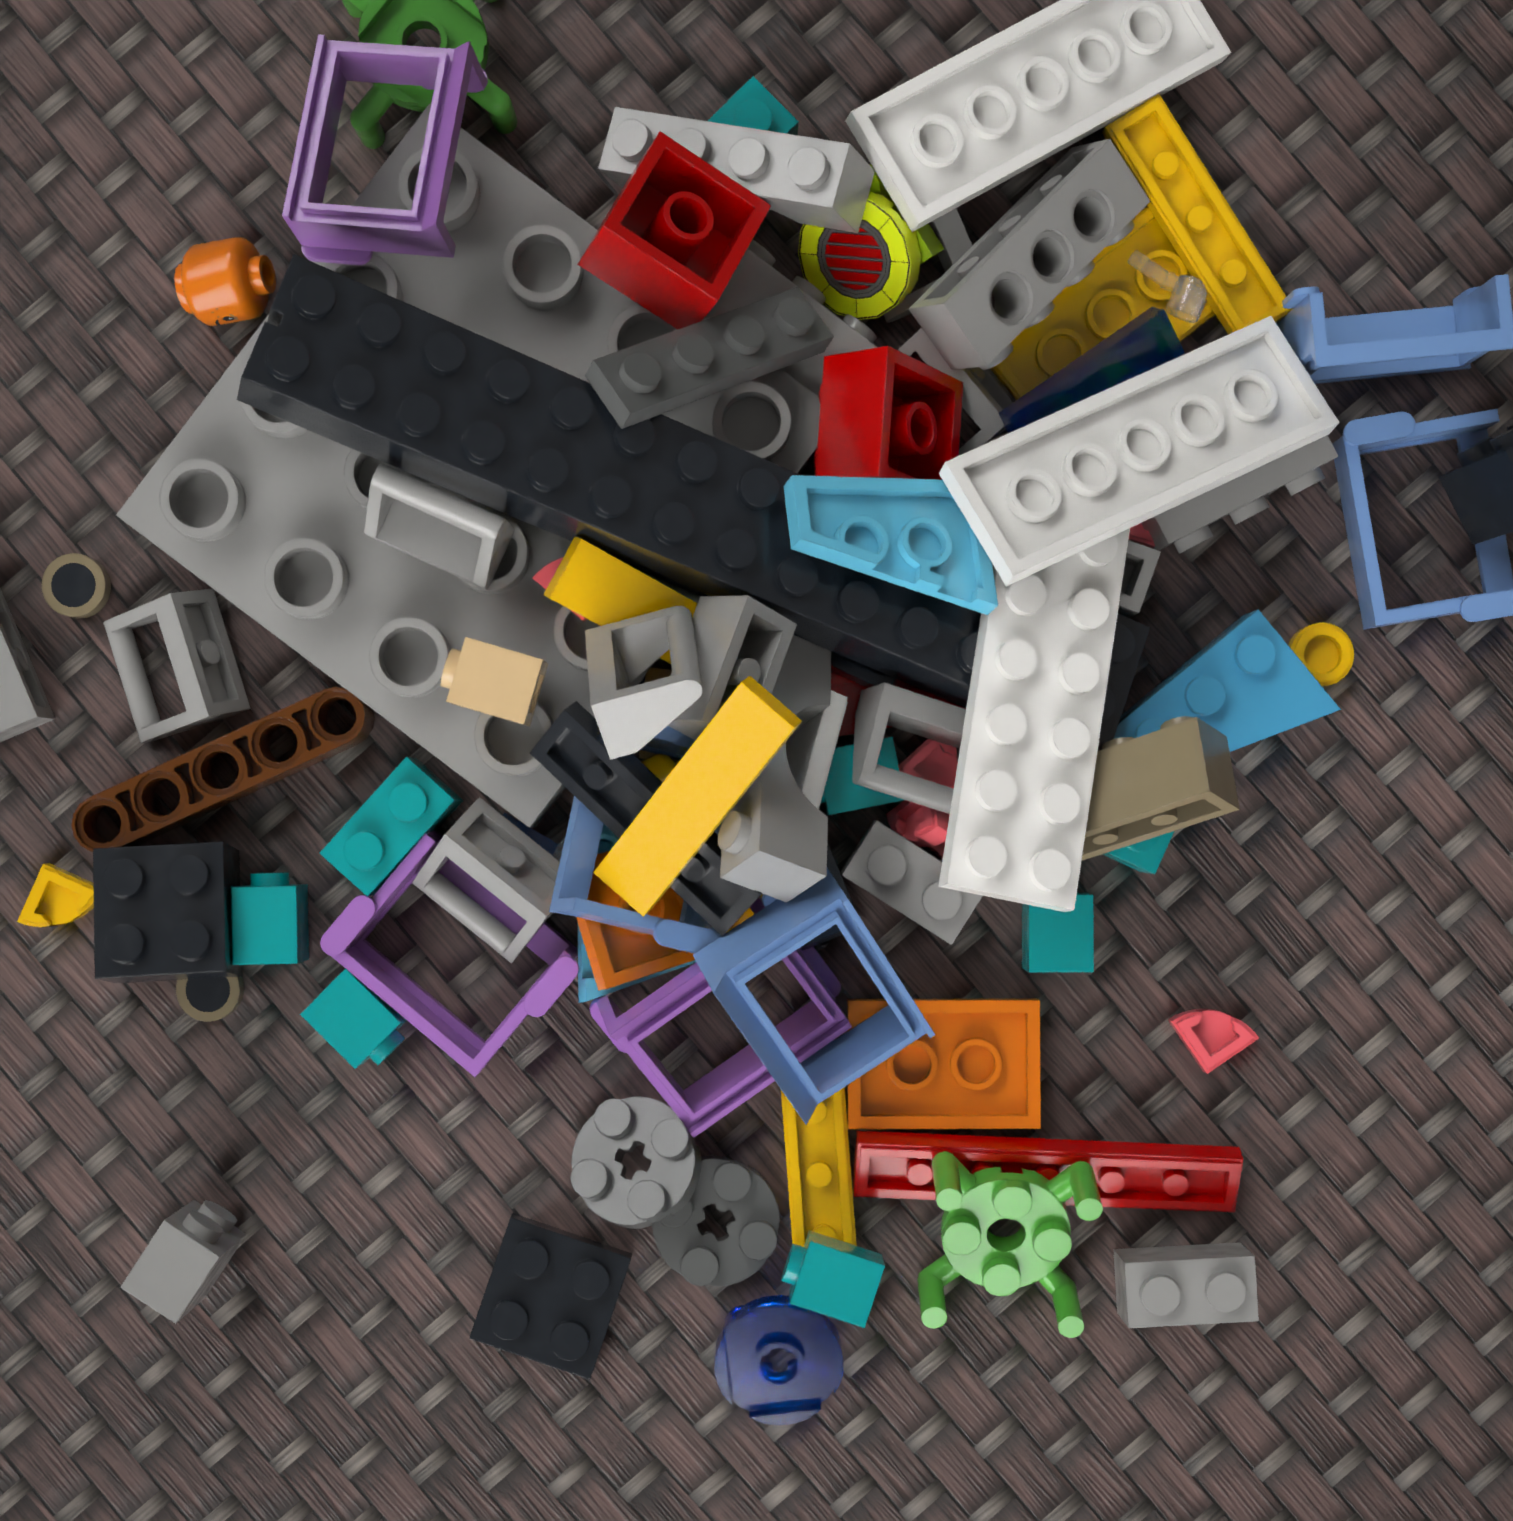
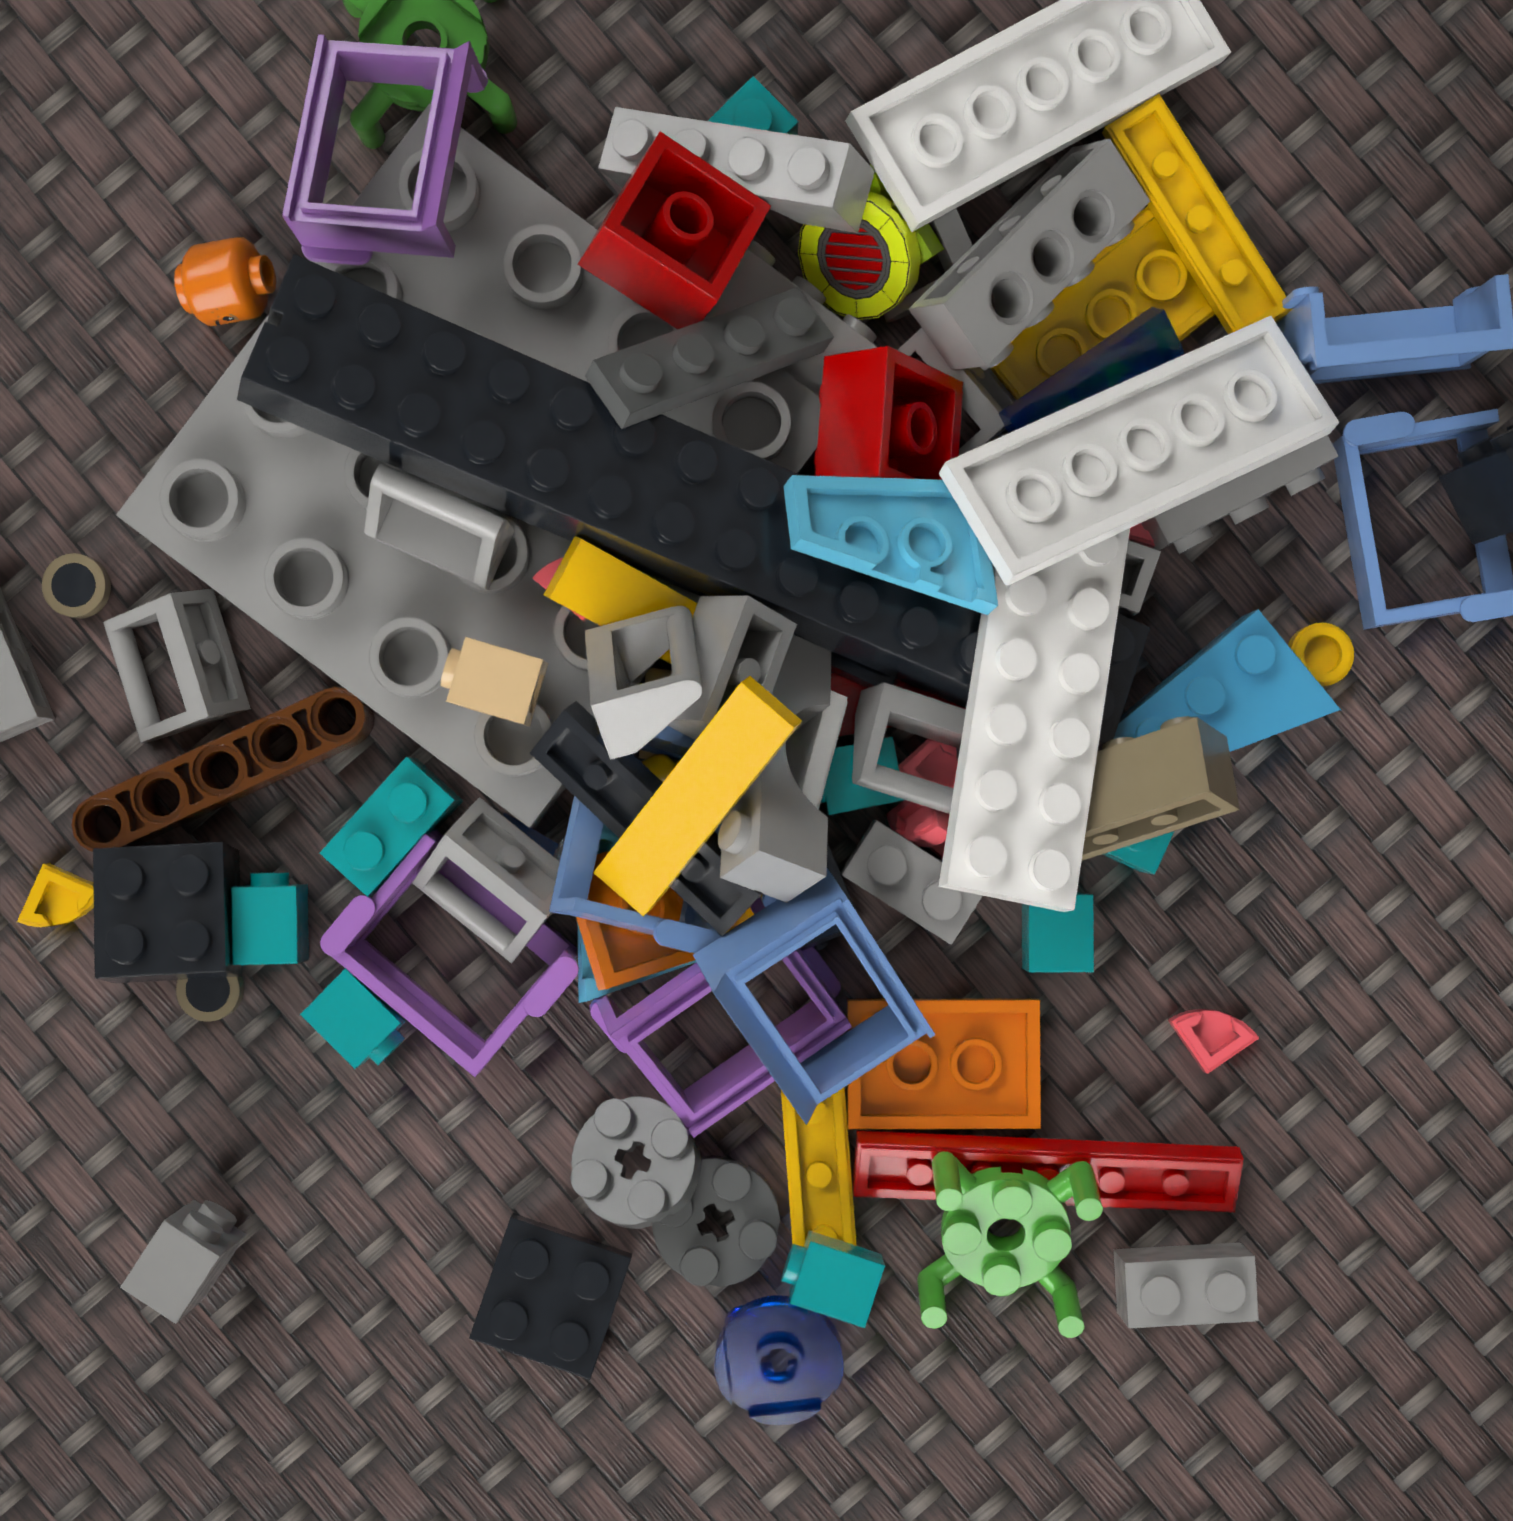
clear hand [1127,250,1207,323] -> none

